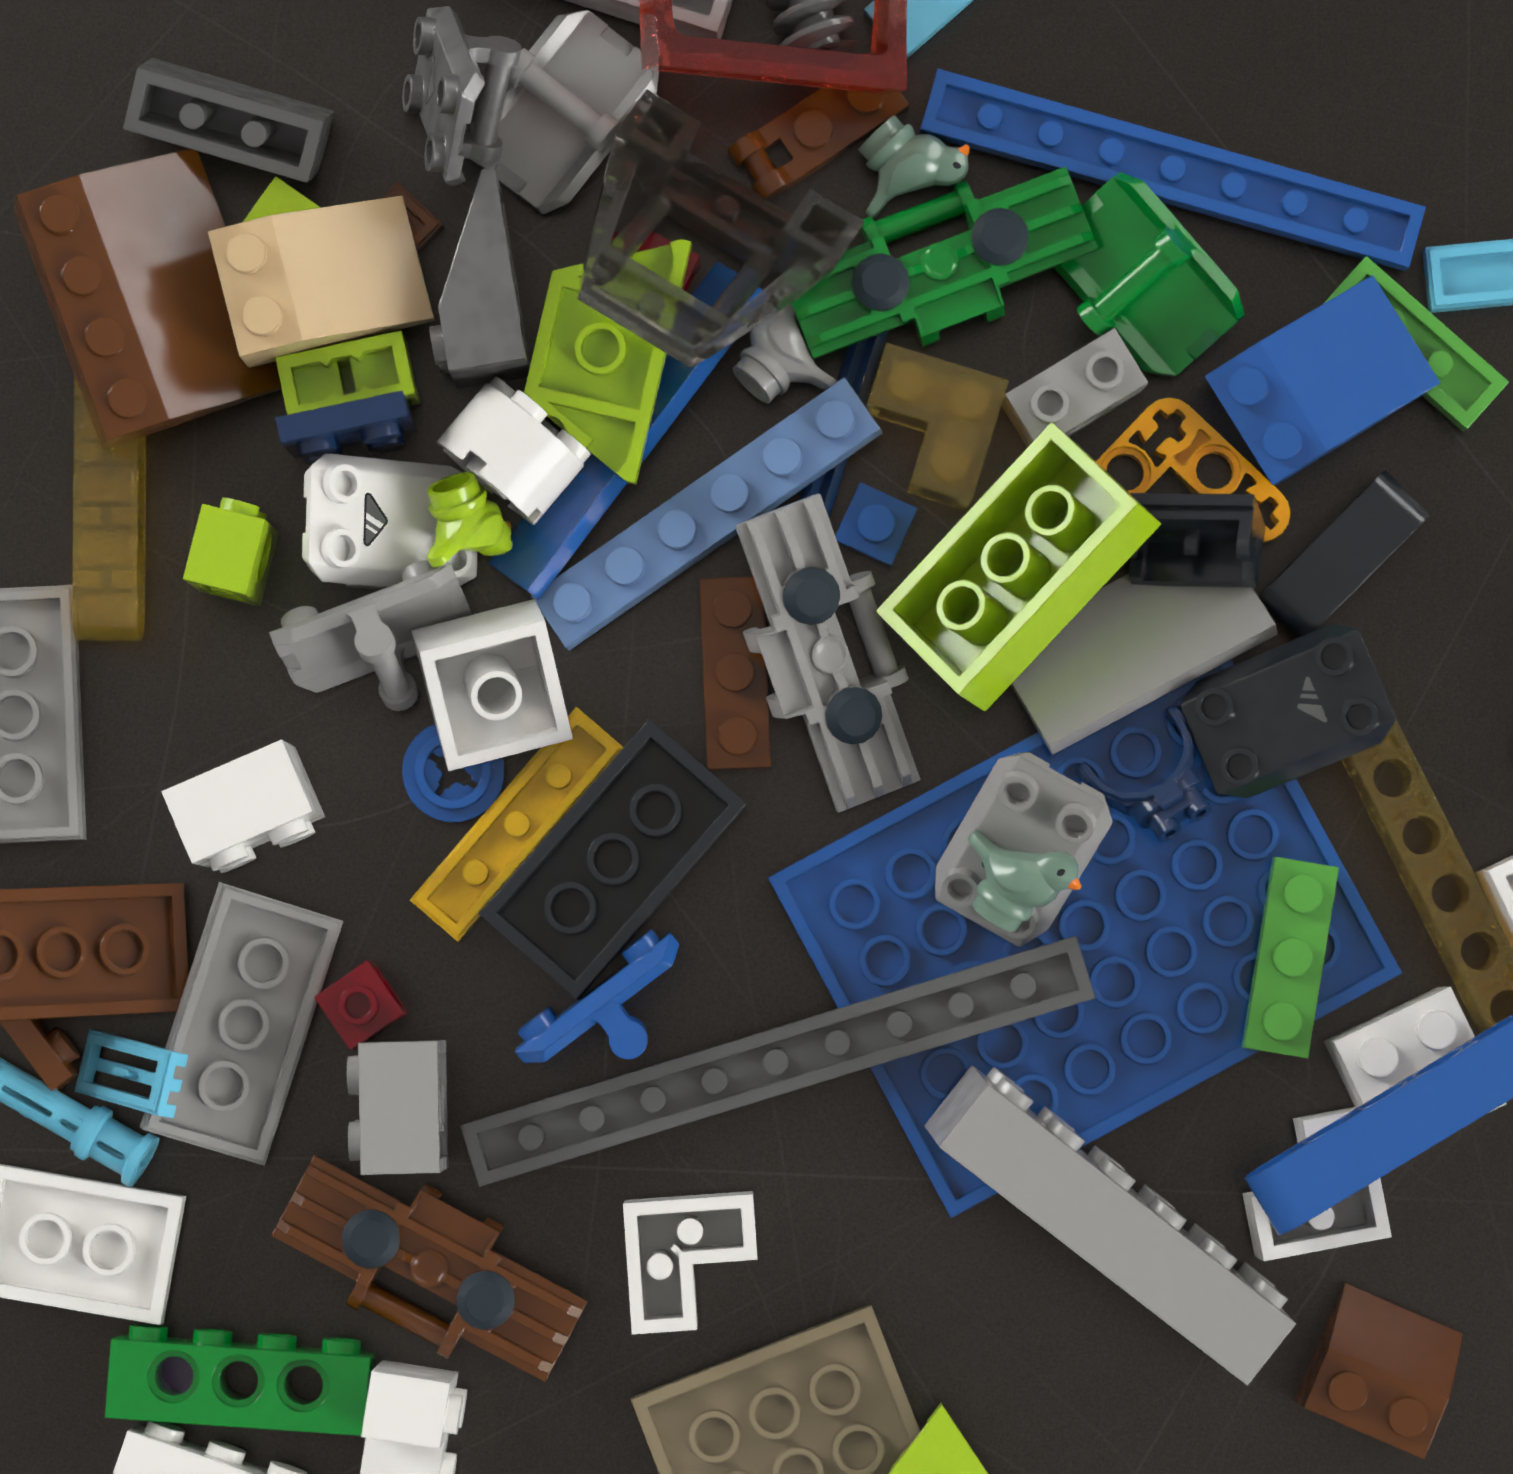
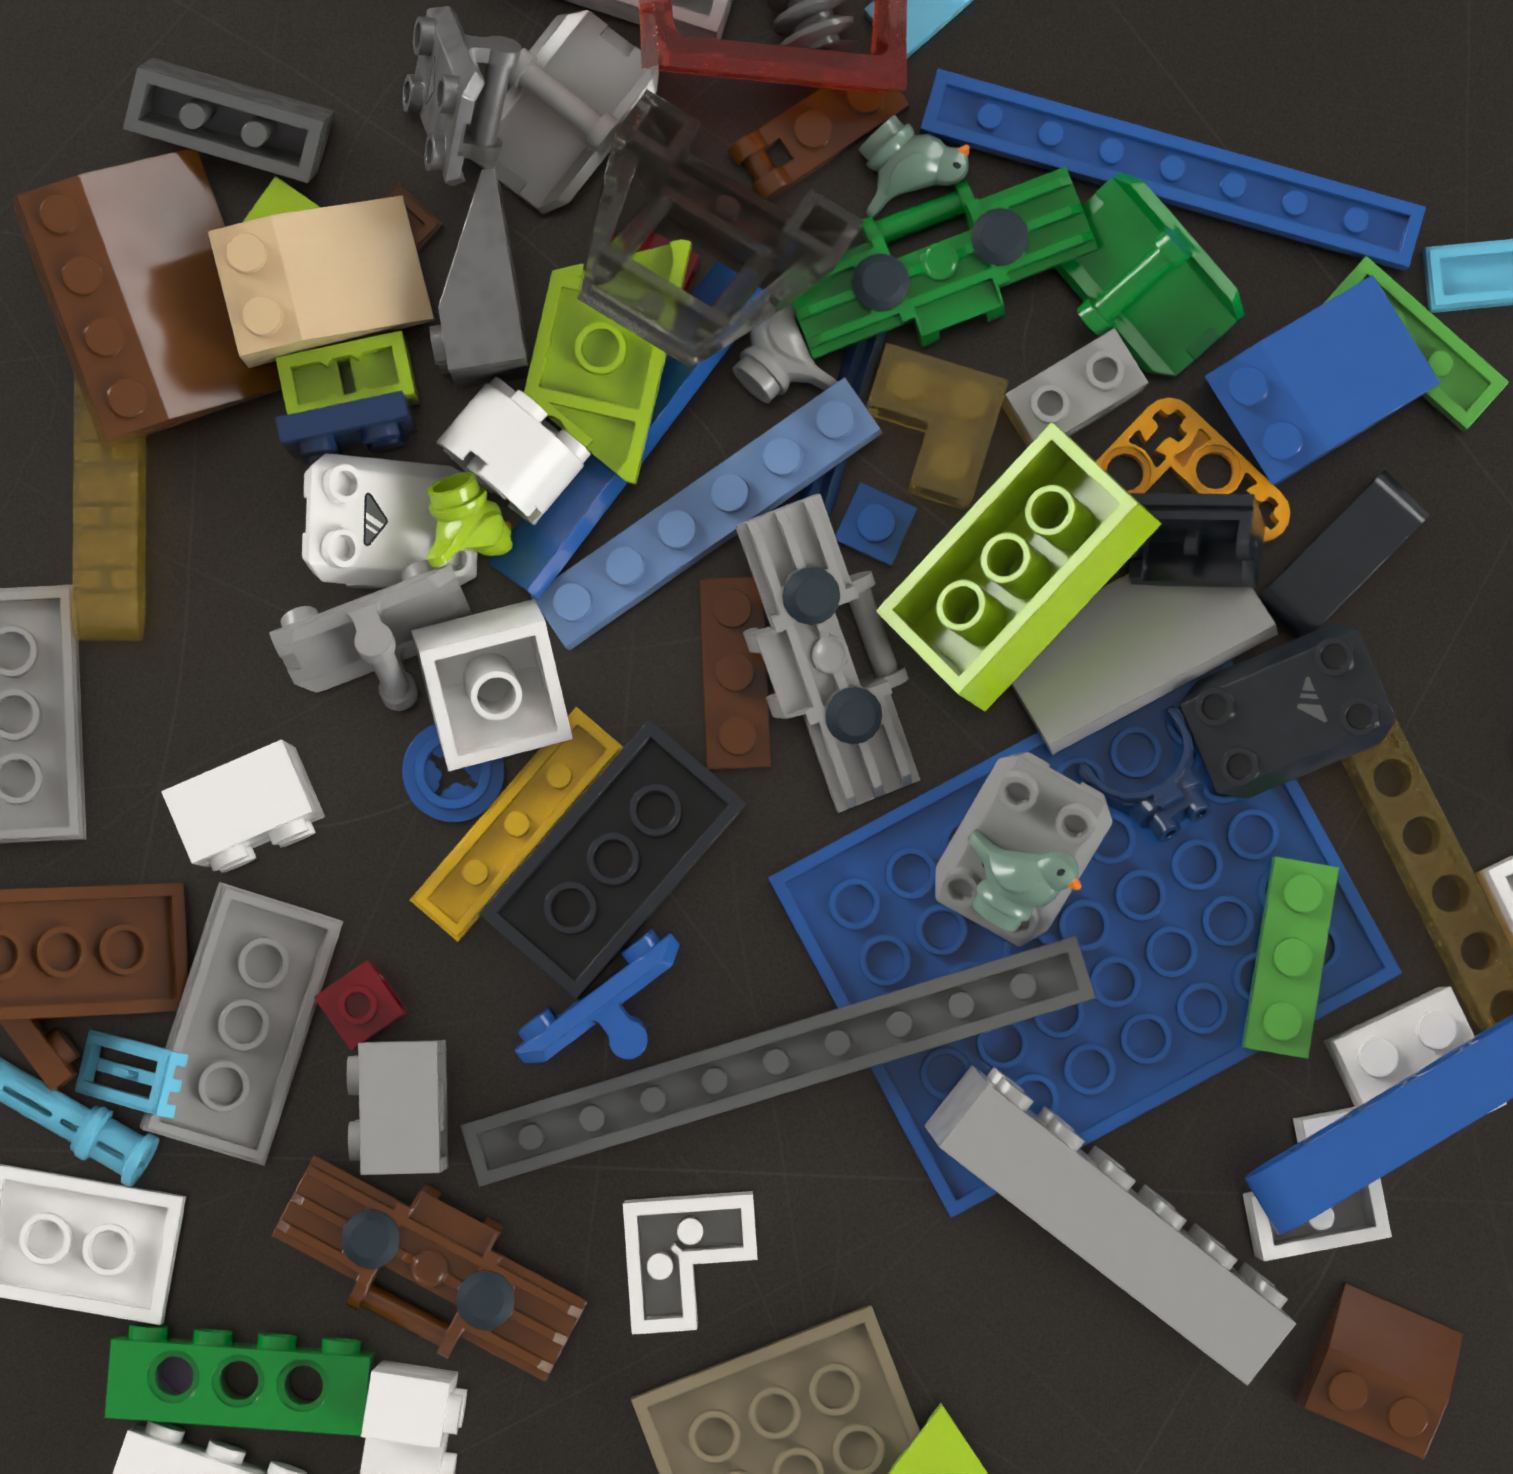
lime brick [183,497,280,607] -> none

